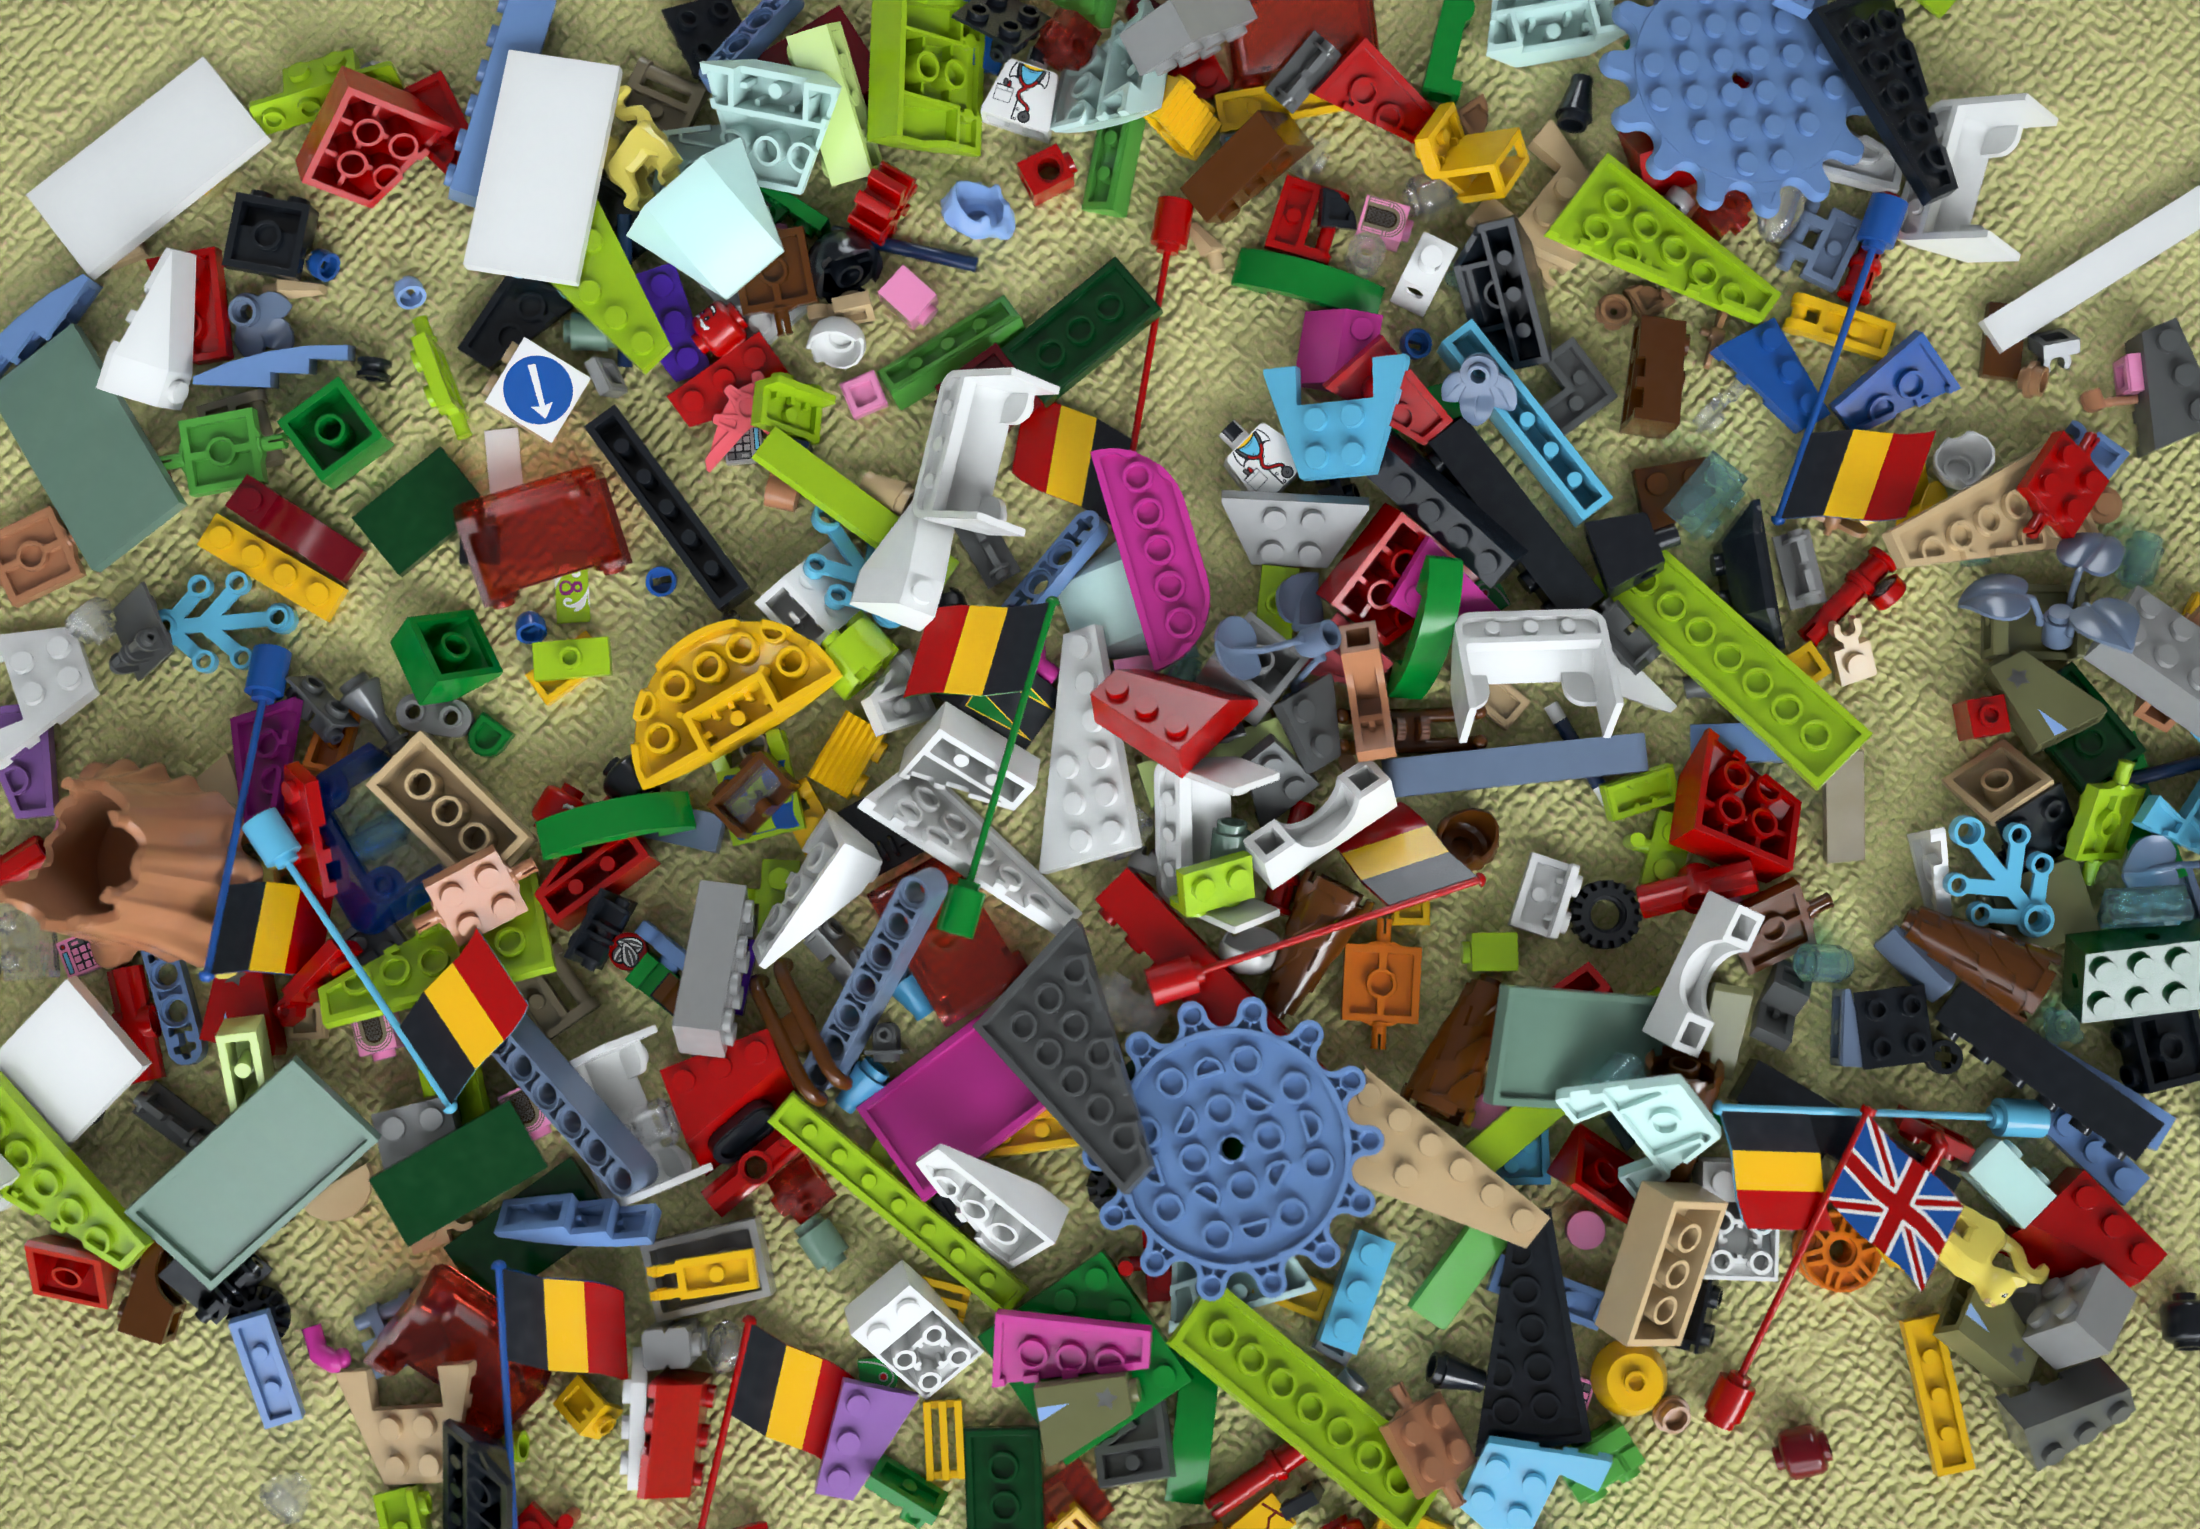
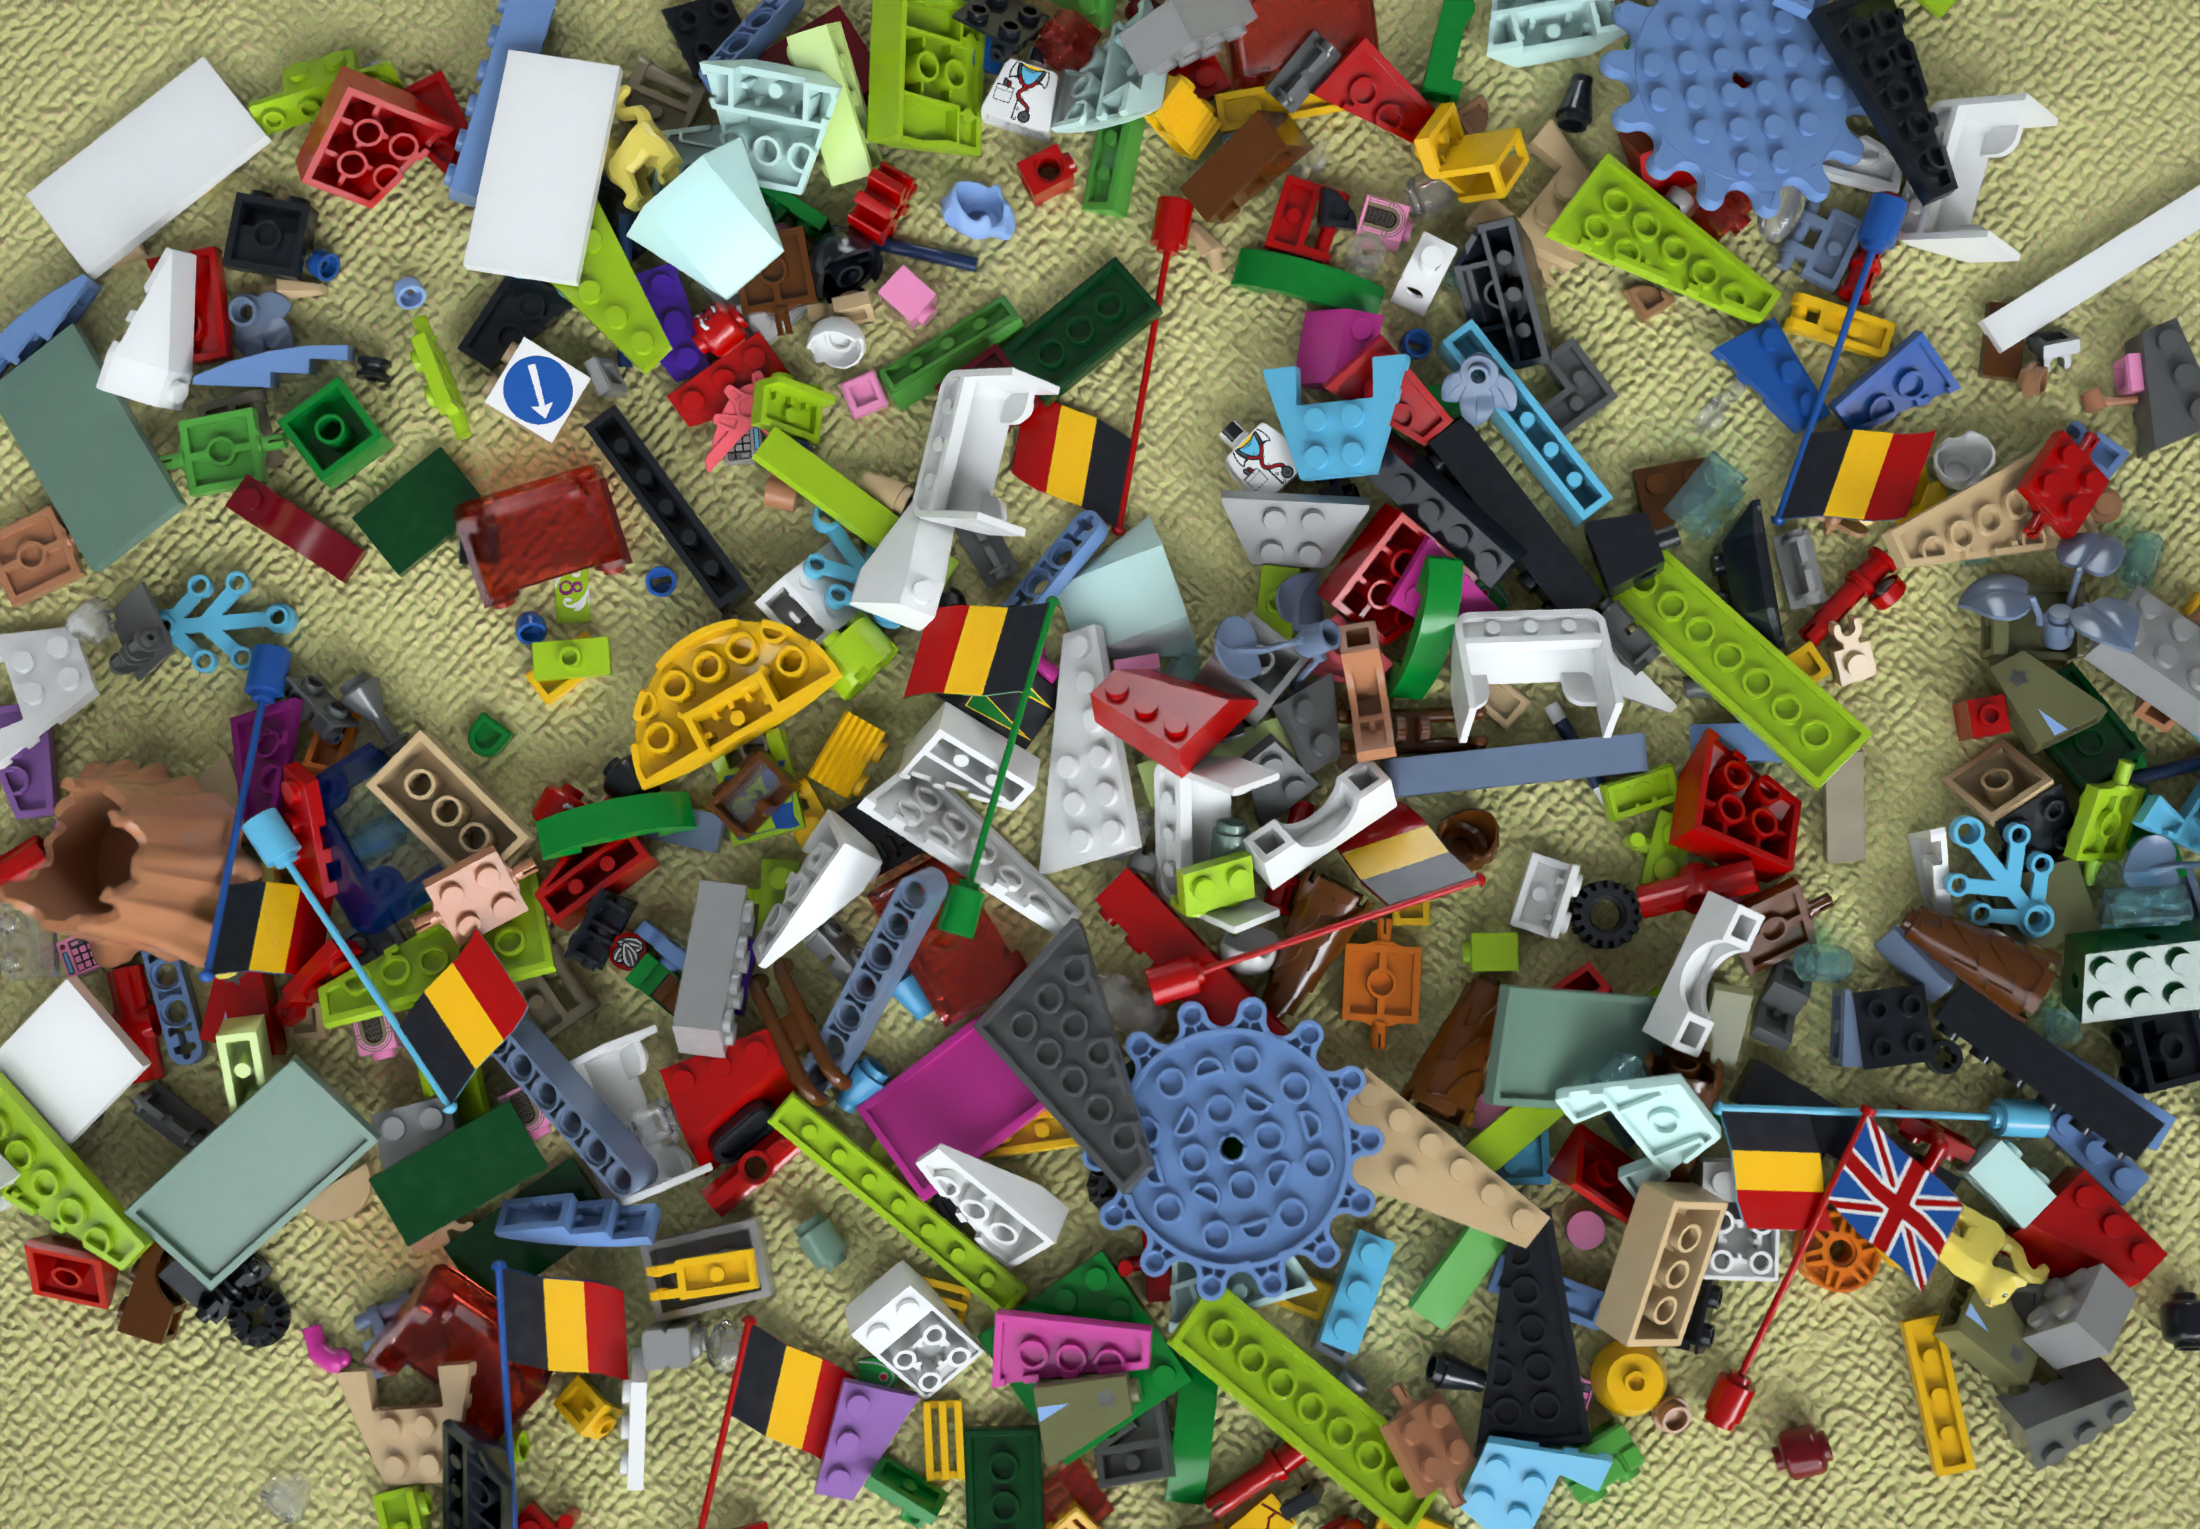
yellow plate [197,513,349,622] -> none
medium blue plate [228,1308,306,1429] -> none
green slope [390,609,503,706] -> none
light grey plate [396,693,475,738] -> none
white sticker [484,427,524,501] -> none
sand green brick [563,312,617,352] -> none
red wedge [637,1367,718,1499] -> none
clear red brick [767,1153,837,1225] -> none
white wing [861,649,937,737] -> none
dark grey hinge [864,1022,909,1062] -> none
dark pink plate [1090,448,1211,672] -> none
medium nougat plate [1595,294,1632,330] -> none
reddish brown wedge [1619,315,1690,440] -> none
medium nougat piece [1699,310,1728,370] -> none

